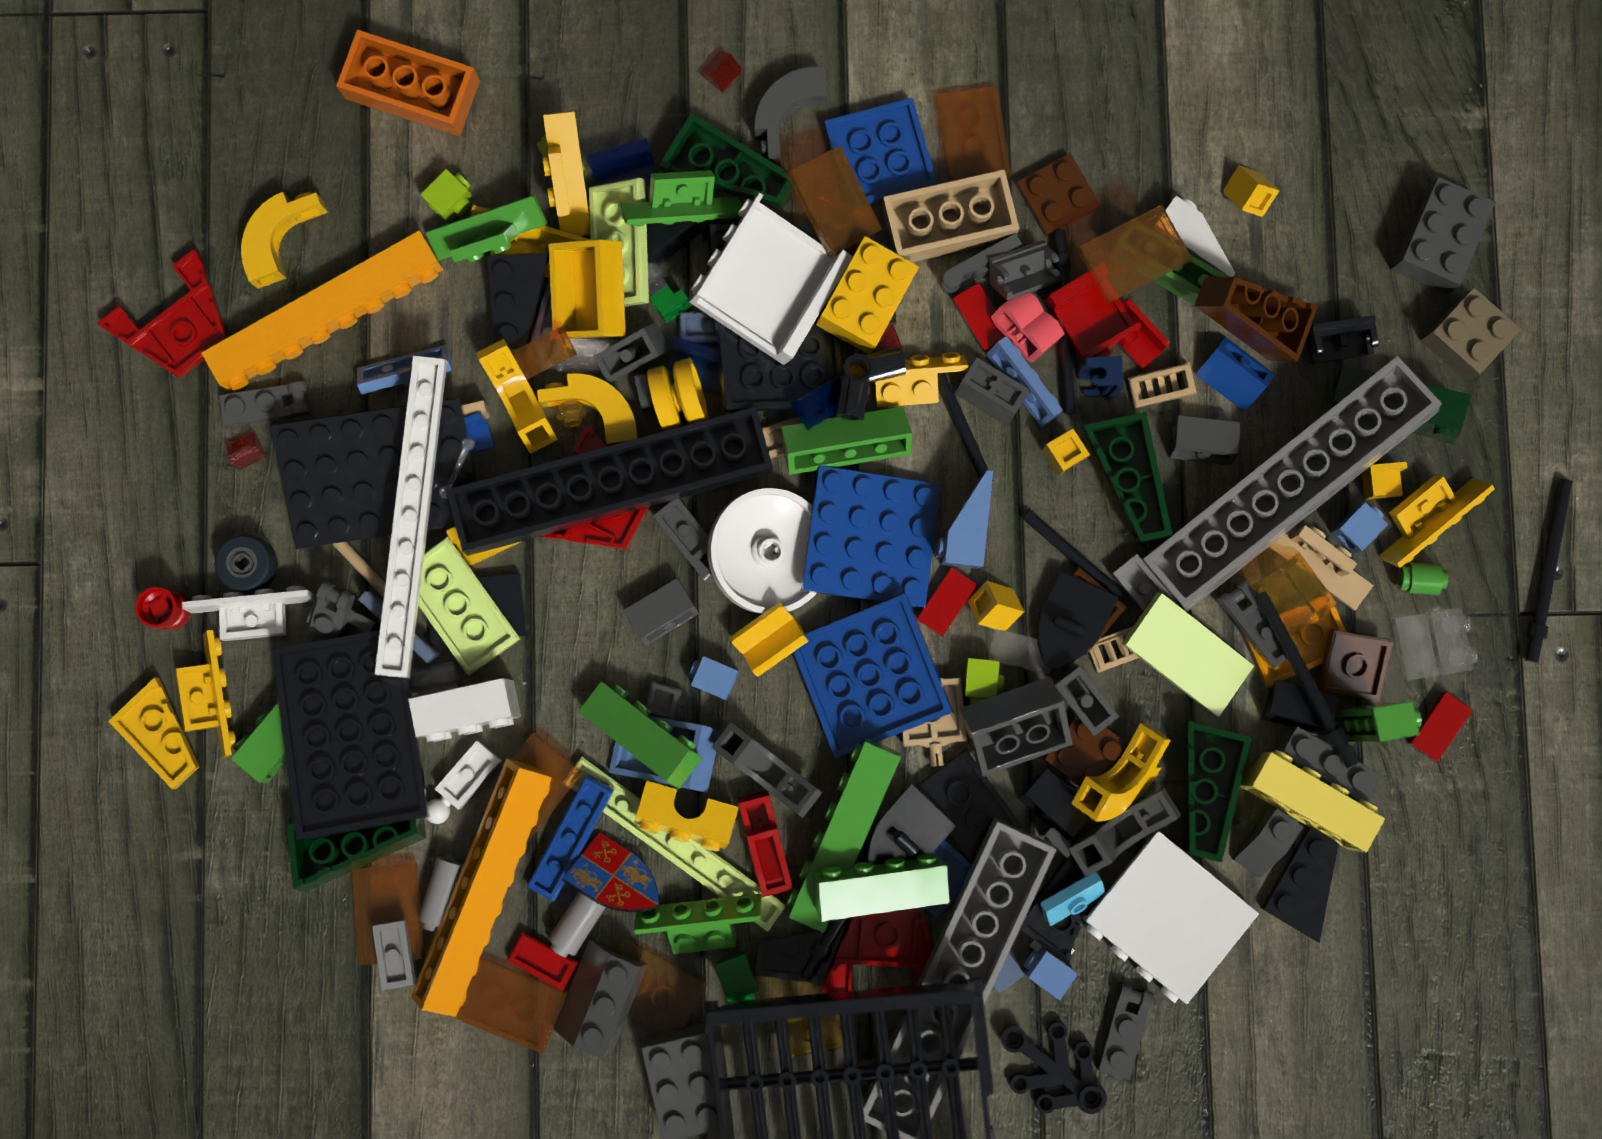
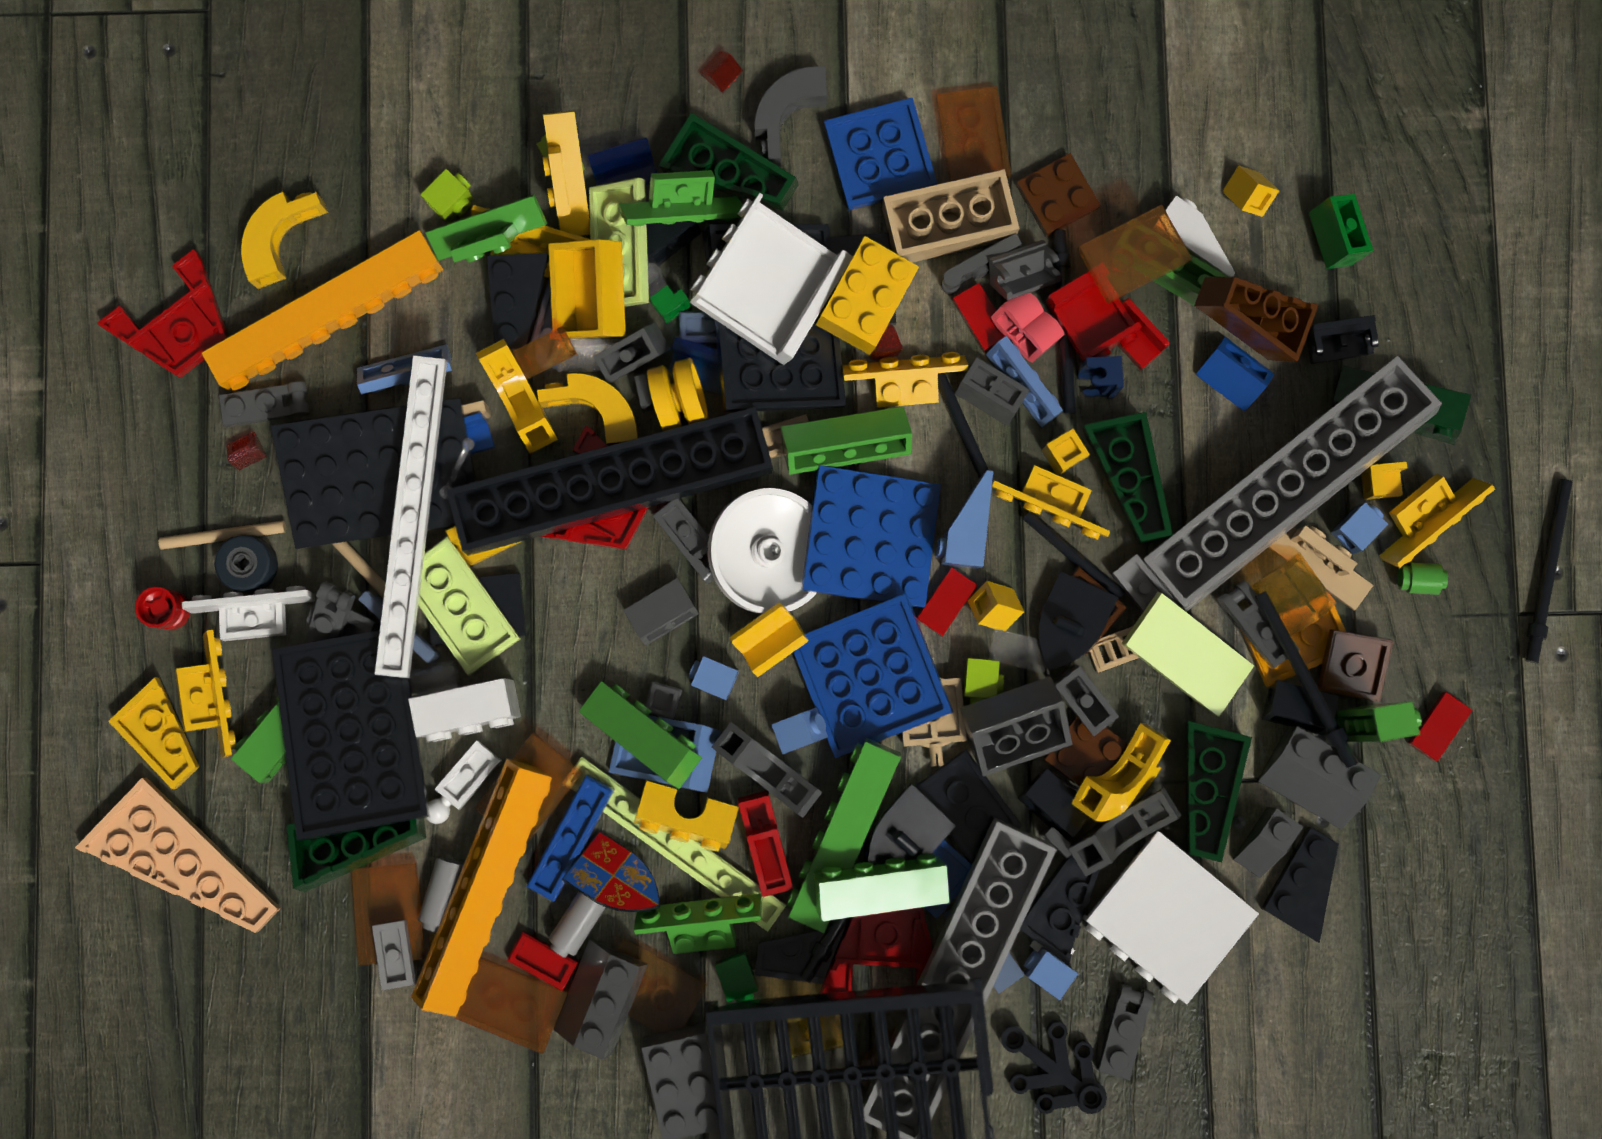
orange brick [336,29,480,137] -> none
clear yellow plate [556,401,587,427] -> none
clear orange tile [786,145,882,257] -> none
clear blue plate [791,375,842,430] -> none
black piece [836,347,907,421] -> none
medium azure plate [1040,872,1105,926] -> none
tan slope [1128,362,1197,408] -> none
dark grey hinge [1169,415,1240,465] -> none
light yellow slope [1240,750,1386,853] -> none
dark grey brick [1391,177,1496,294] -> none
clear plate [1391,608,1478,681] -> none
dark tan brick [1420,287,1521,382] -> none
none -> light nougat wing [75,777,281,933]
none -> tan bar [158,520,286,550]
none -> medium blue brick [772,708,828,754]
none -> yellow bracket [992,465,1110,540]
none -> green brick [1309,194,1374,269]

